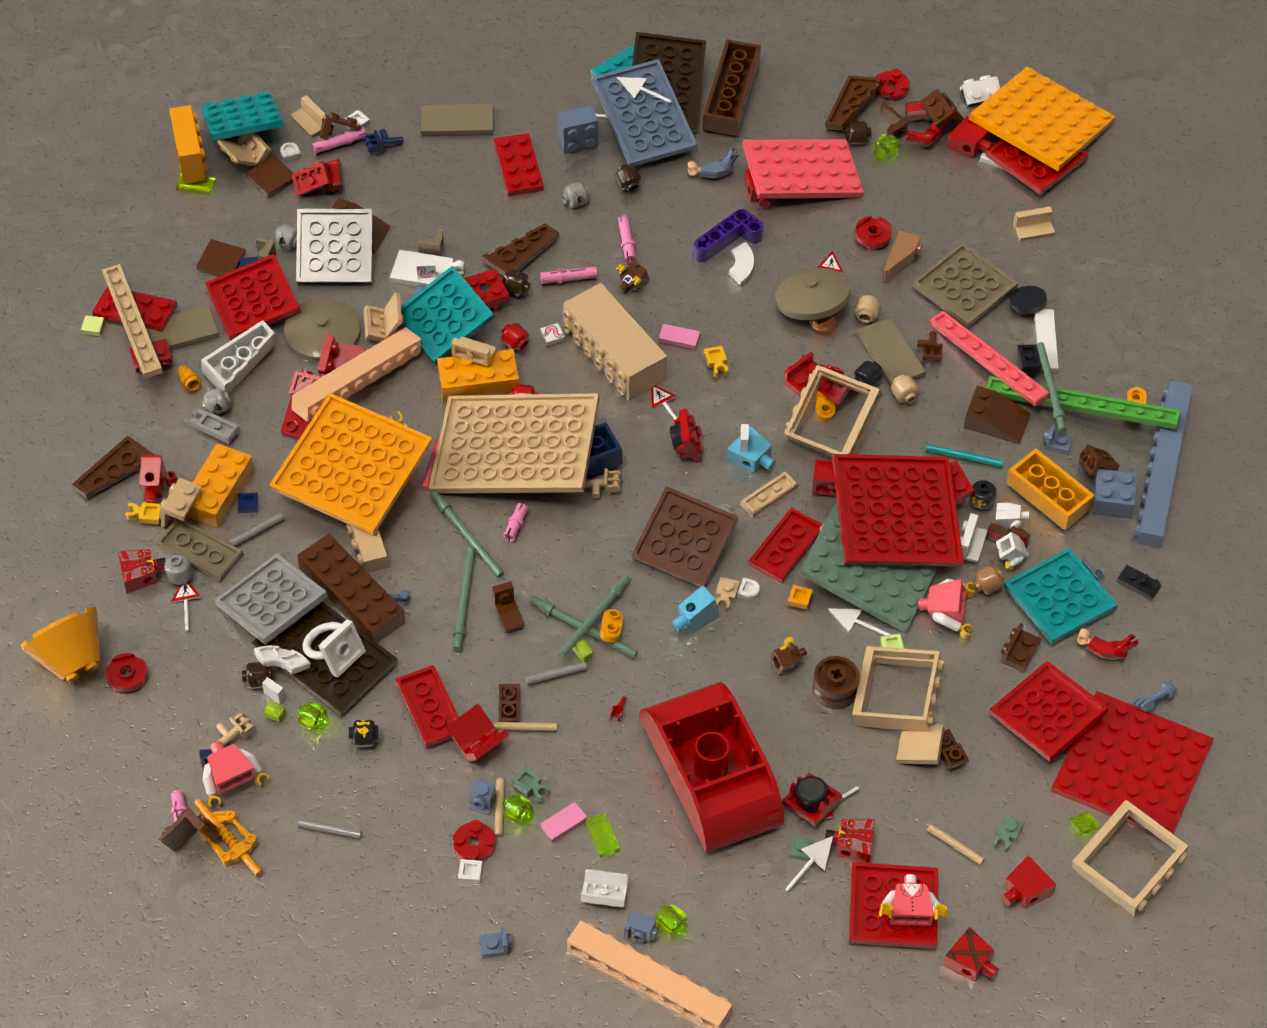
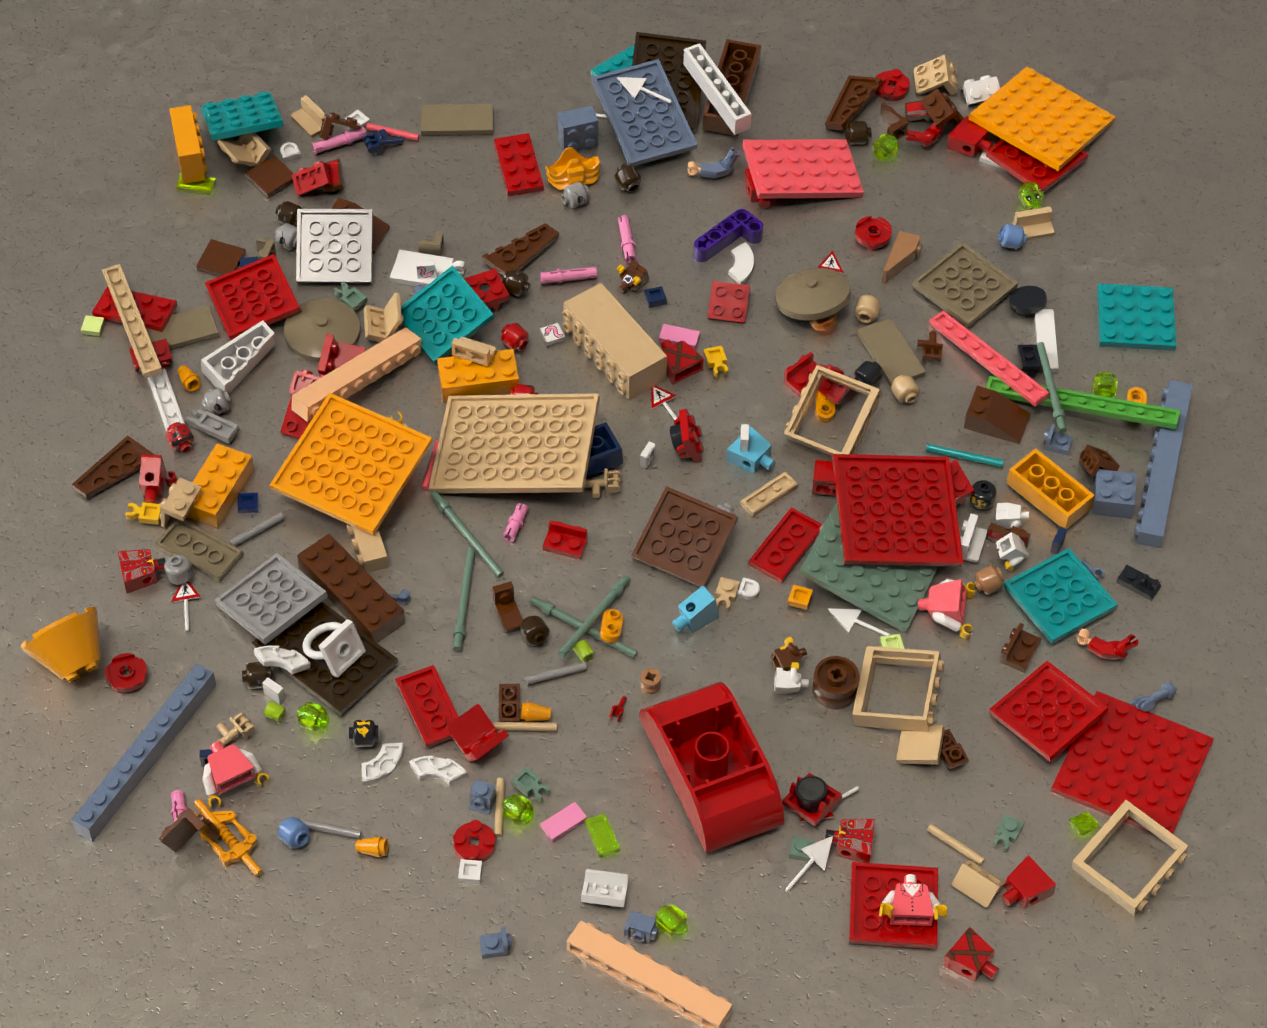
none -> sand blue brick [72,663,216,842]
none -> white tile [148,368,185,432]
none -> red head [165,422,194,452]
none -> dark brown head [275,201,302,227]
none -> medium blue head [278,817,310,849]
none -> sand green plate [334,282,368,311]
none -> light orange cone [355,836,389,858]
none -> white tile [362,743,404,785]
none -> coral bar [366,123,419,141]
none -> white tile [409,756,467,786]
none -> dark brown head [520,616,550,646]
none -> light orange cone [520,701,551,722]
none -> red bracket [542,521,588,560]
none -> light orange piece [545,147,600,190]
none -> white tile [640,441,656,469]
none -> medium nougat wheel [640,668,661,694]
none -> dark blue tile [644,286,667,308]
none -> red torso [661,339,704,385]
none -> white brick [683,43,752,135]
none -> red bracket [708,281,751,323]
none -> white piece [774,662,809,694]
none -> tan bracket [914,55,959,95]
none -> tan panel [952,860,1005,908]
none -> medium blue head [998,224,1027,250]
none -> clear neon green head [1017,181,1044,209]
none -> dark blue tile [1050,526,1067,554]
none -> clear neon green head [1092,371,1118,398]
none -> teal plate [1097,283,1176,351]

